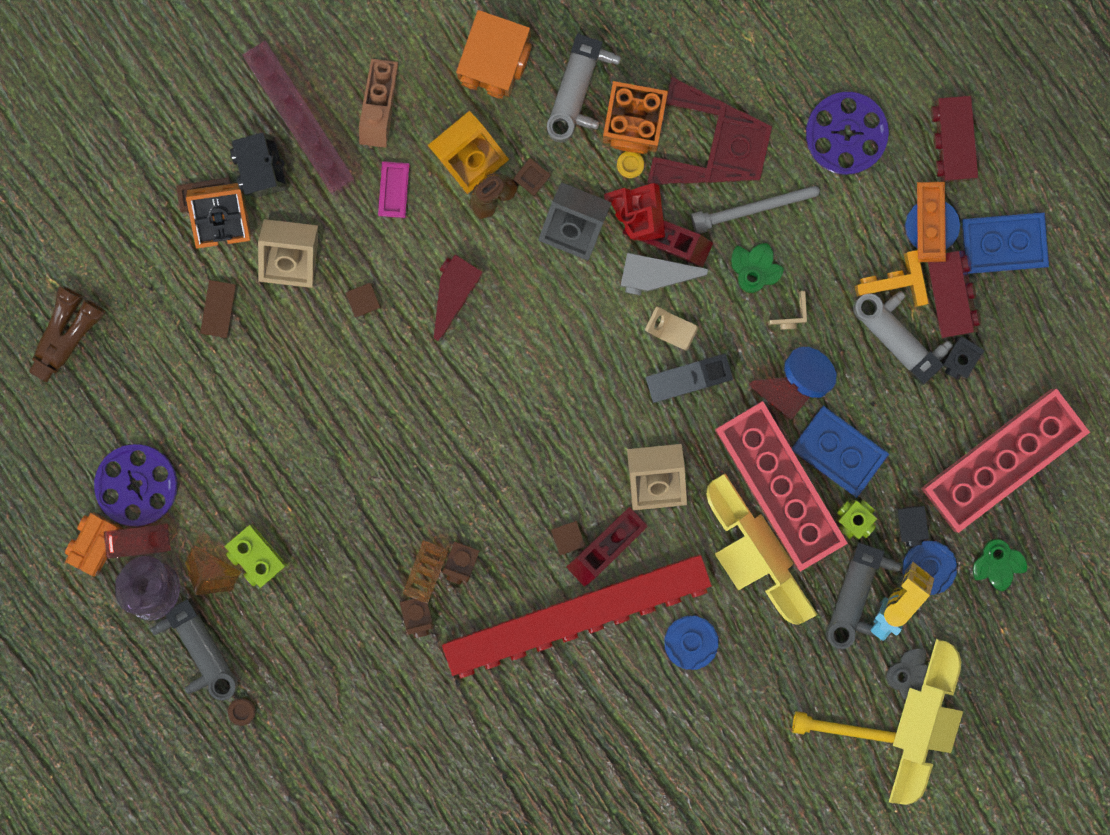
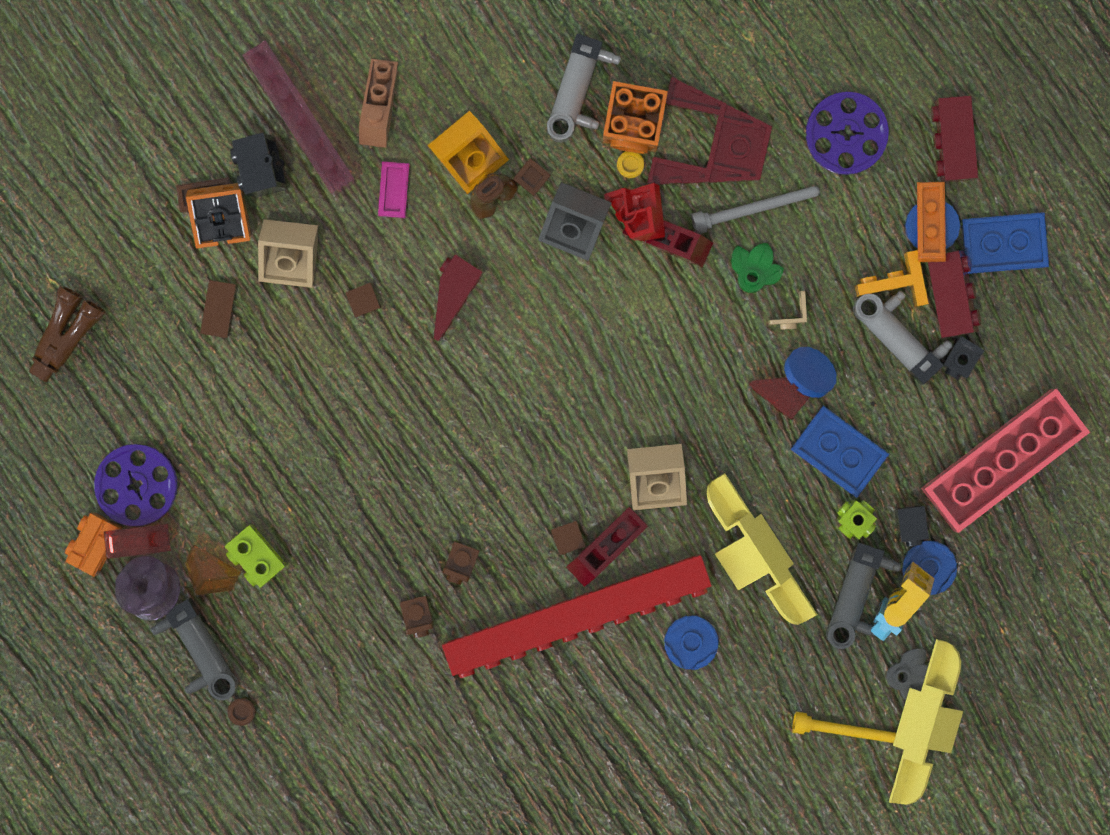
clear orange slope [403,540,448,604] -> none
orange brick [456,10,532,99] -> none
light grey slope [620,253,708,296] -> none
tan bracket [645,306,698,351] -> none
black slope [646,353,733,403] -> none
coral brick [714,401,848,572] -> none
green plate [973,539,1027,591] -> none

